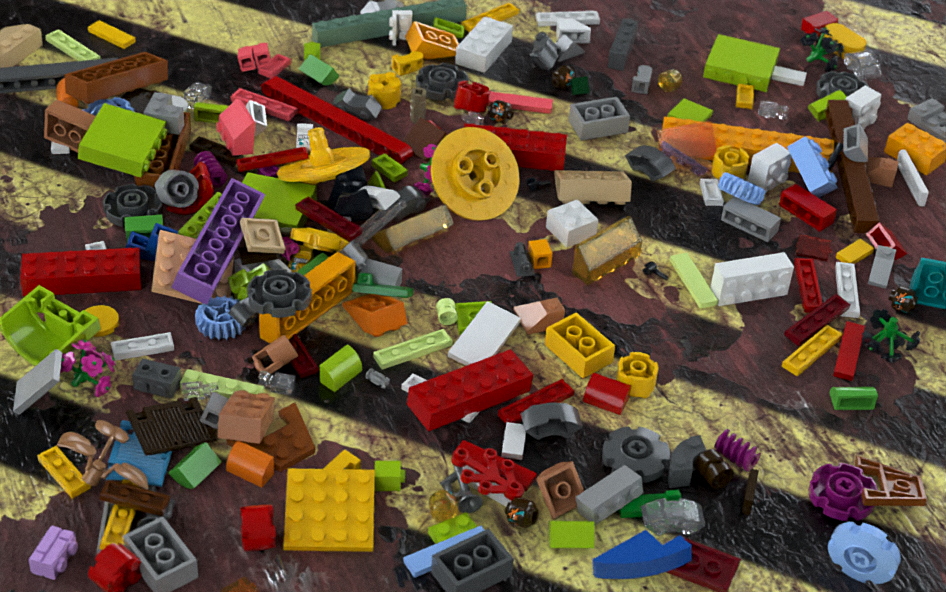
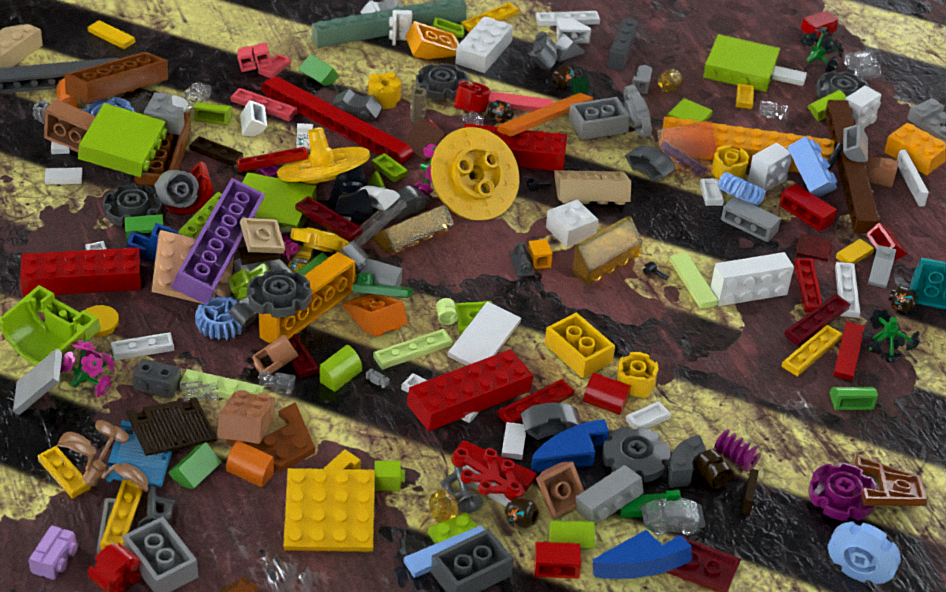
yellowish green tile [46,29,100,61] -> none
reddish brown tile [99,479,171,517] -> none
magenta piece [194,151,227,188] -> none
light grey brick [200,392,229,429] -> none
coral slope [216,99,255,155] -> none
red brick [240,504,276,552] -> none
lime bracket [304,42,320,61] -> none
yellow leg [392,51,423,76] -> none
nougat slope [513,297,565,335] -> none
yellow brick [824,23,867,61] -> none
none -> light grey gear [33,100,51,124]
none -> white tile [44,168,83,185]
none -> orange tile [497,93,593,136]
none -> blue slope [531,419,609,473]
none -> red brick [534,541,581,579]
none -> light grey piece [623,84,652,139]
none -> white tile [626,401,671,429]

